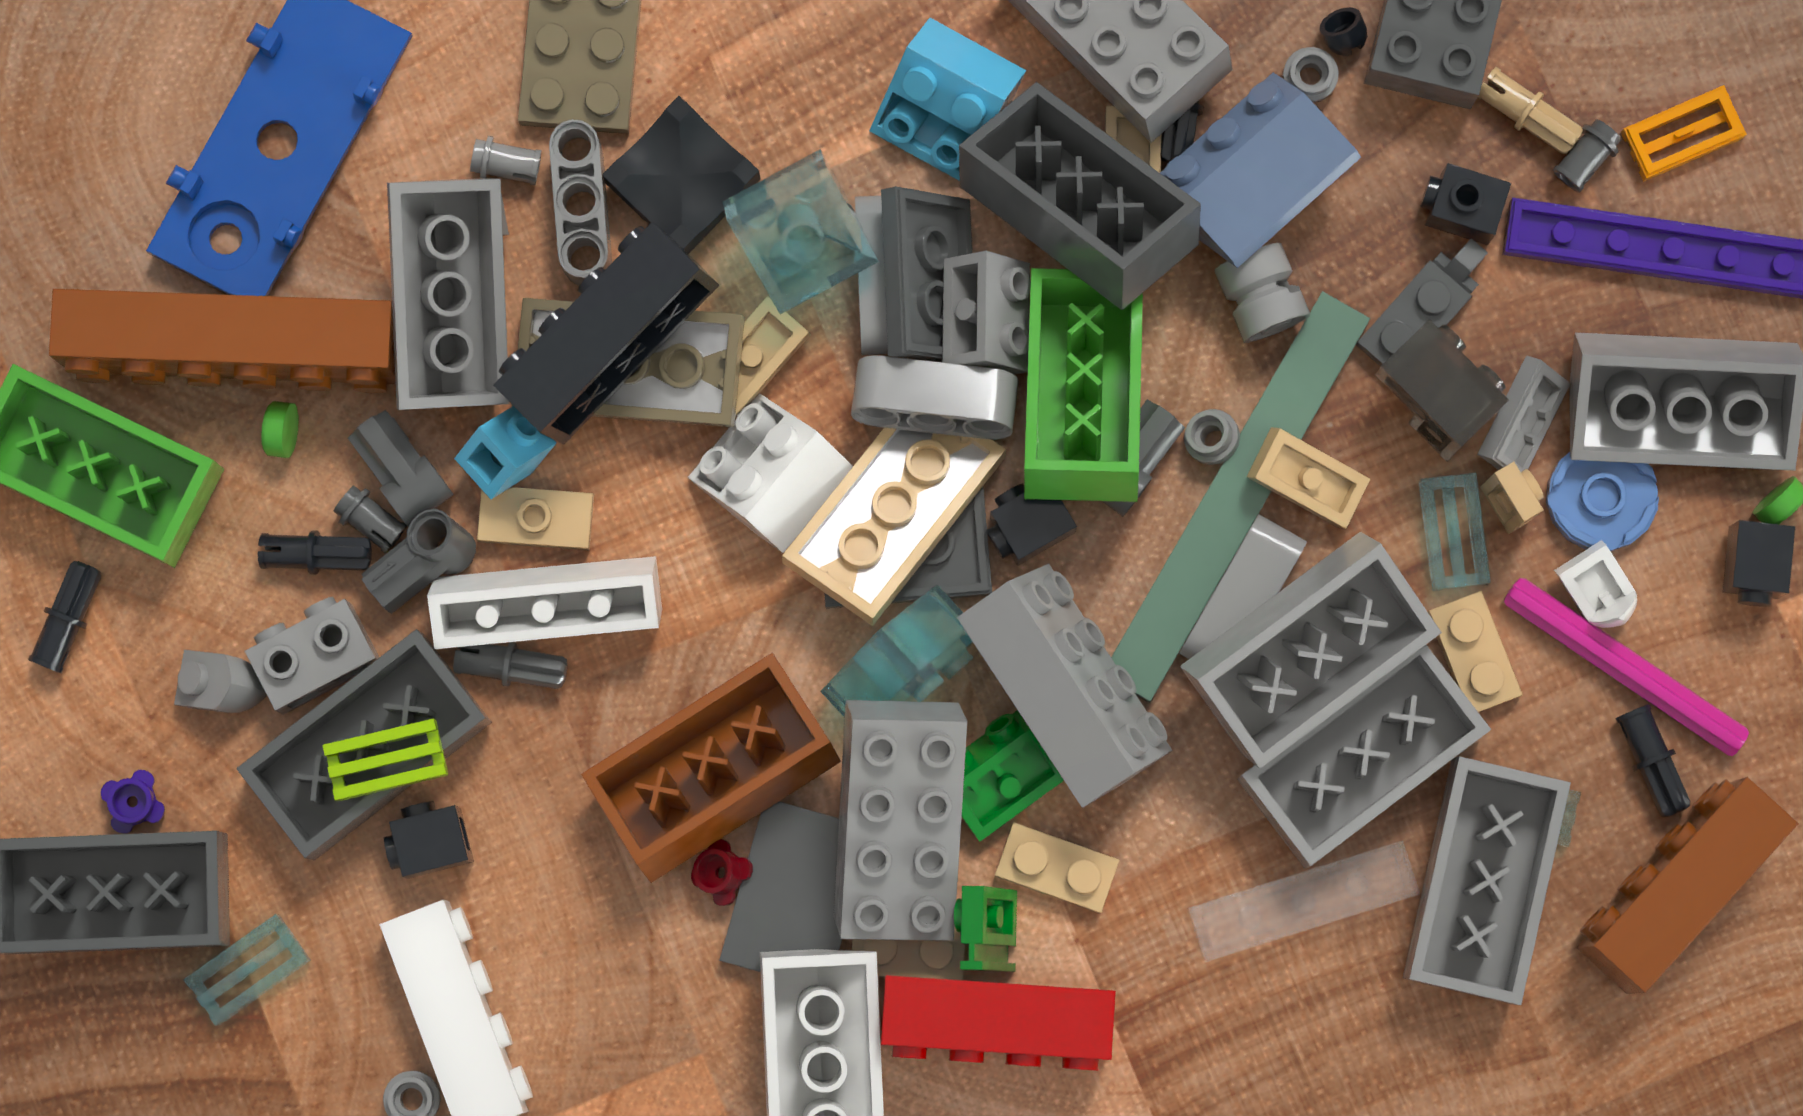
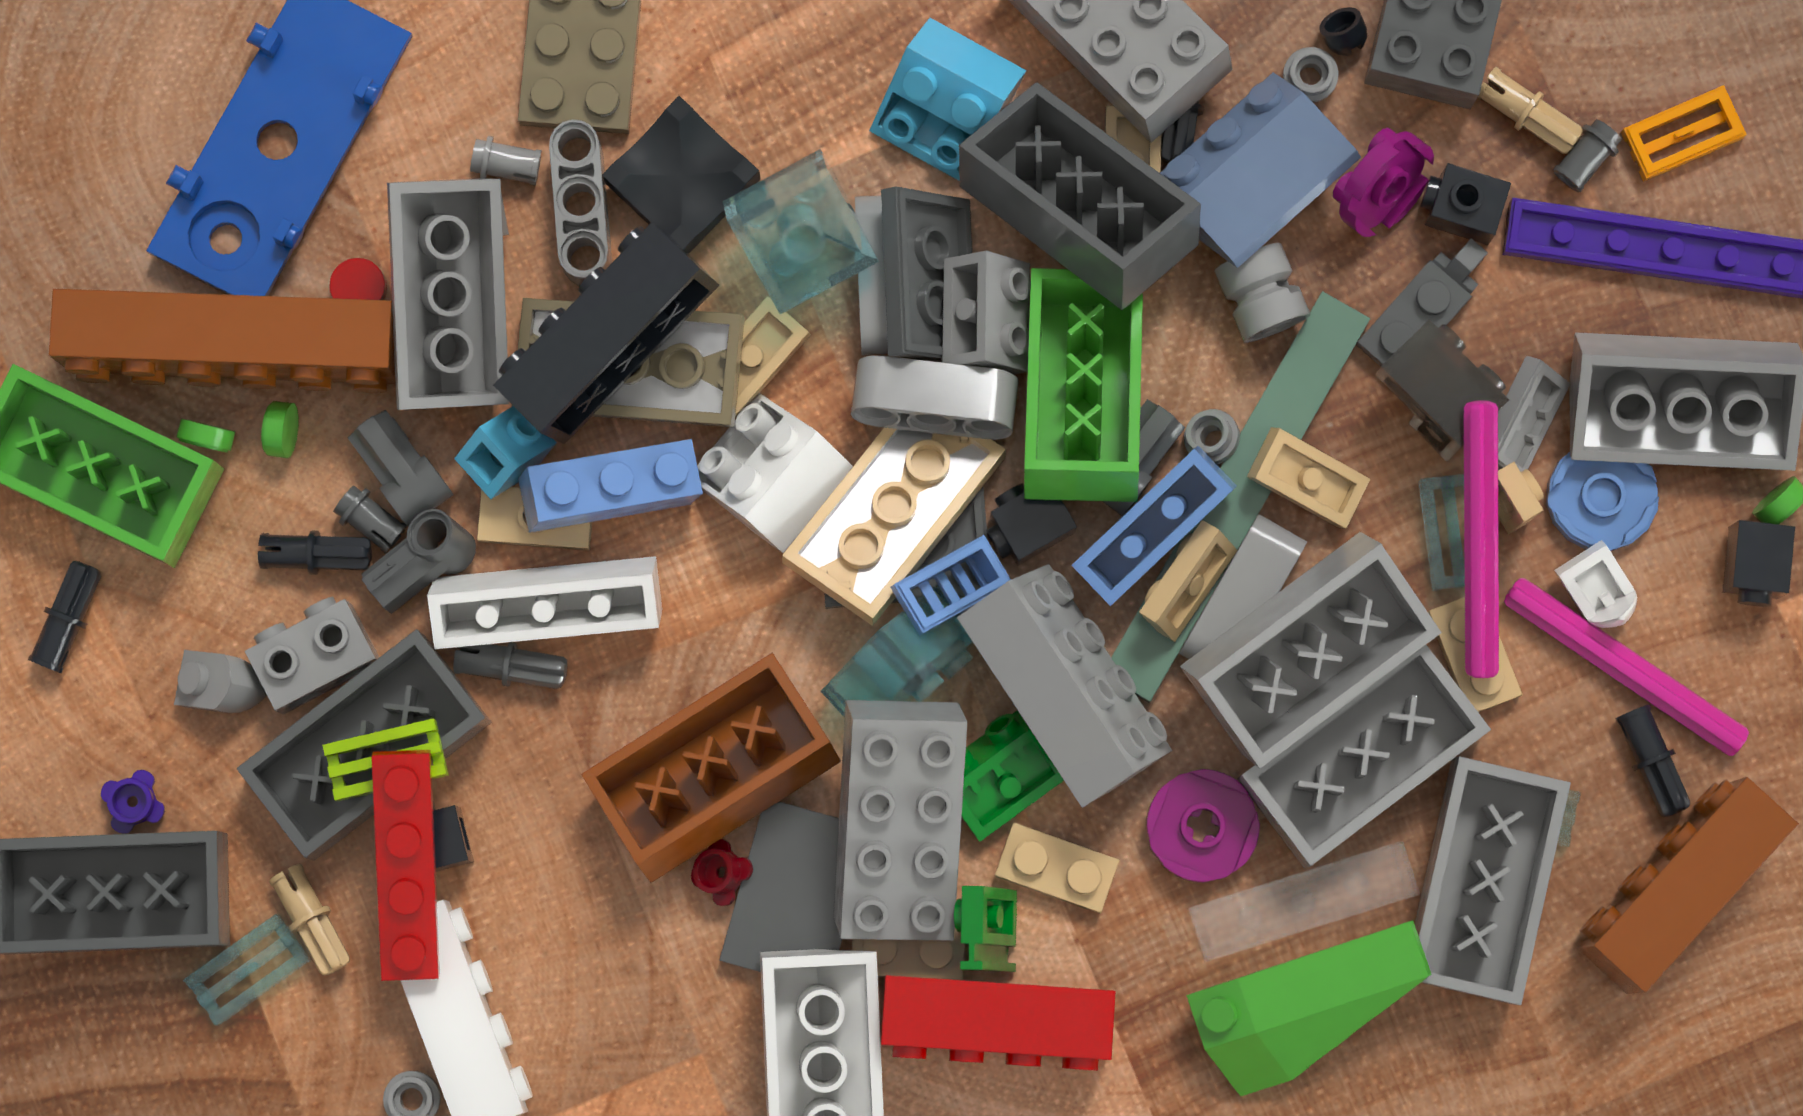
none -> bright green tile [176,418,236,453]
none -> tan axle [269,864,350,975]
none -> red tile [329,258,387,300]
none -> red plate [371,750,440,981]
none -> medium blue brick [518,439,703,533]
none -> medium blue slope [890,535,1011,636]
none -> medium blue brick [1072,446,1237,606]
none -> tan plate [1139,520,1238,642]
none -> magenta plate [1146,769,1260,883]
none -> bright green wedge [1186,920,1432,1096]
none -> magenta plate [1332,128,1434,237]
none -> dark pink axle [1464,400,1499,679]

